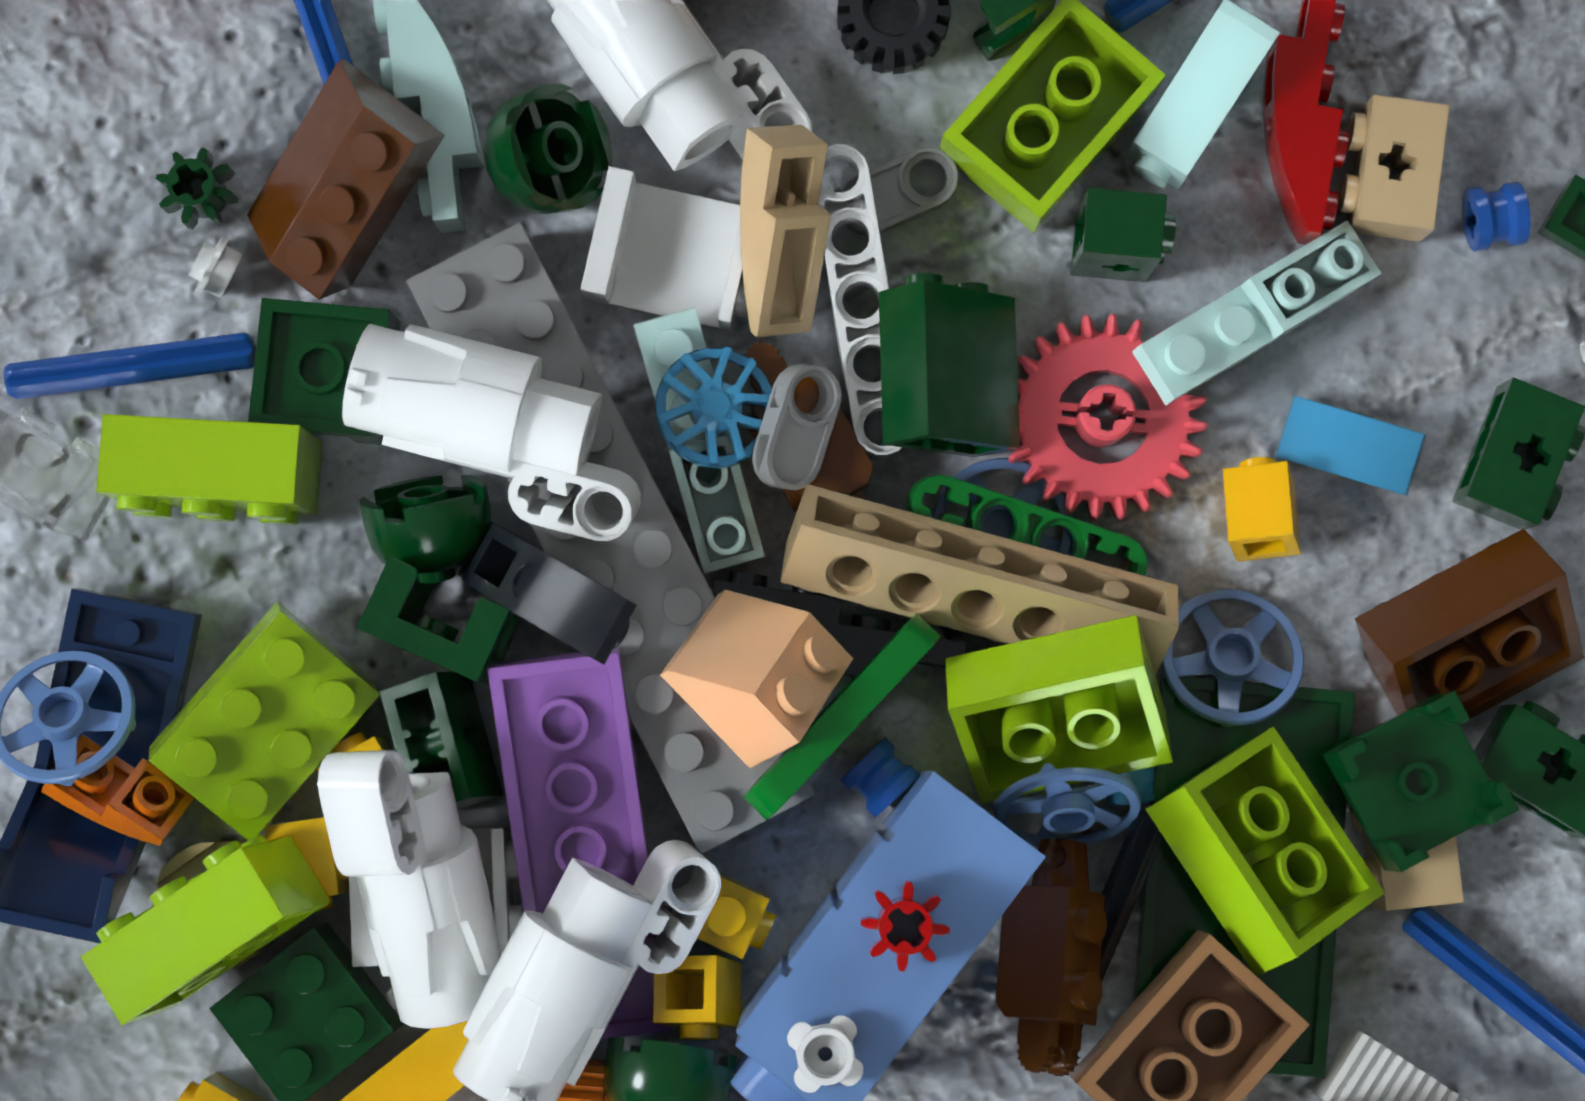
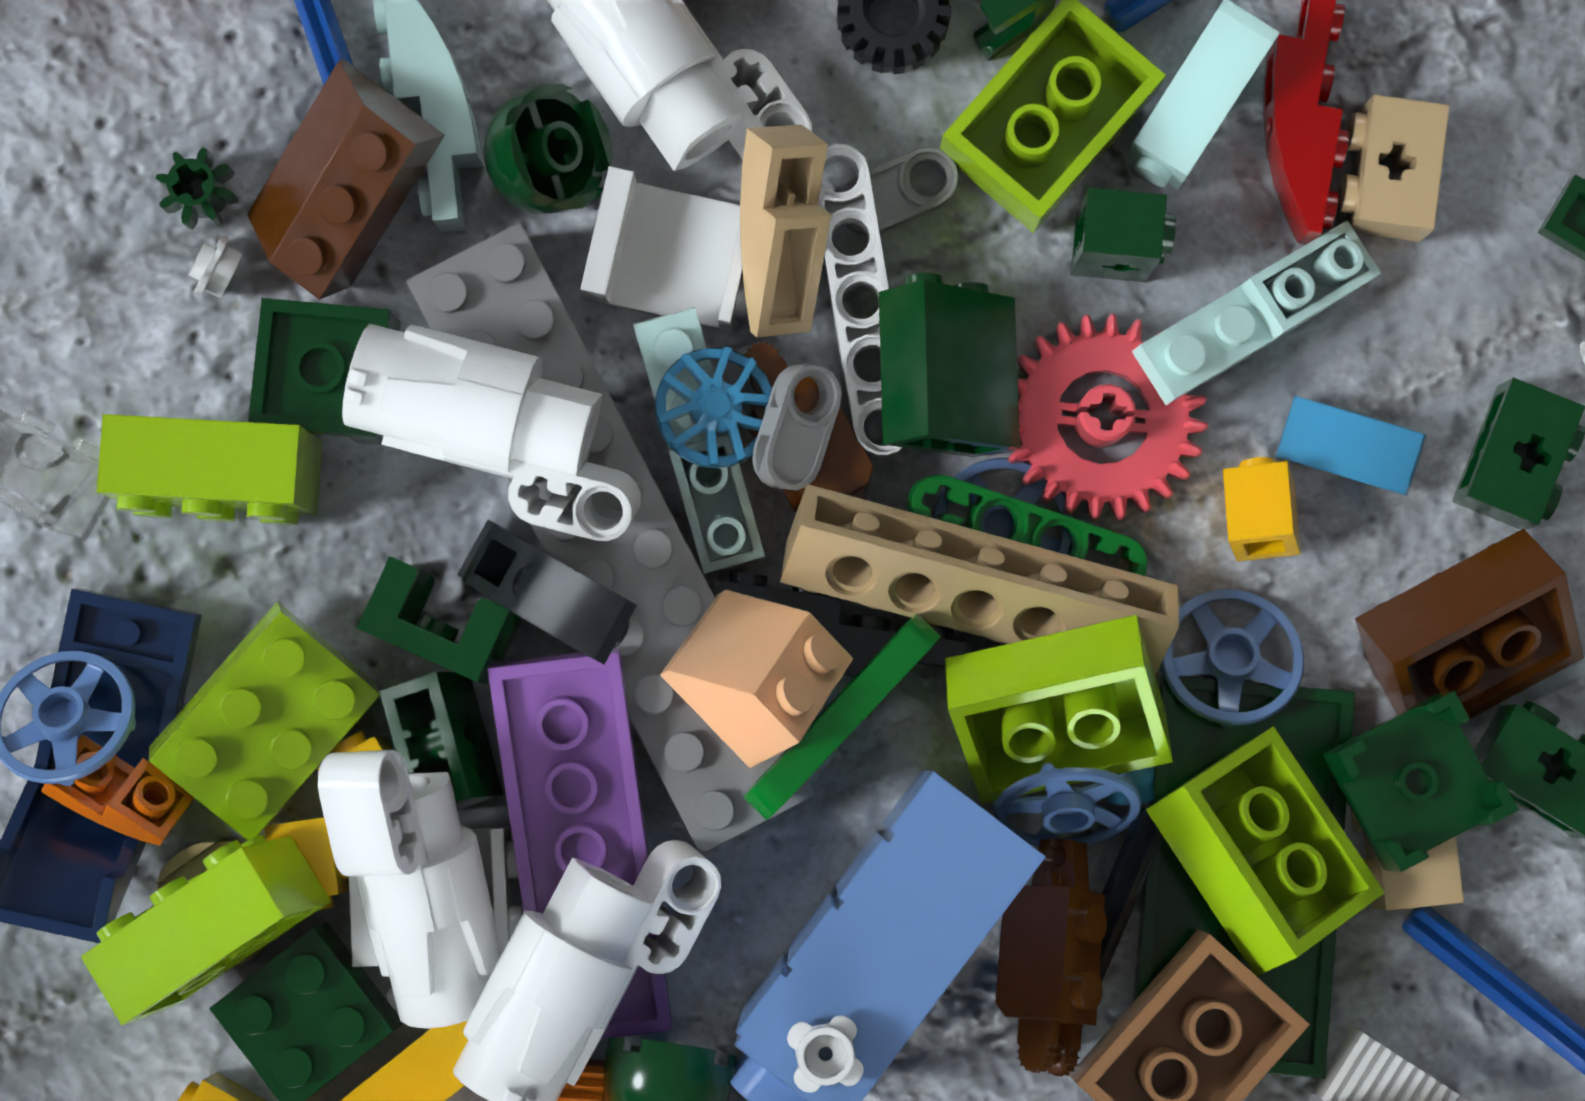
blue axle [4,332,256,399] -> none
dark green cylinder [359,475,491,583] -> none
yellow brick [653,955,741,1041] -> none
yellow brick [697,871,776,959] -> none
blue wheel [840,737,921,817] -> none
red gear [860,880,950,972] -> none
blue wheel [1462,182,1531,252] -> none

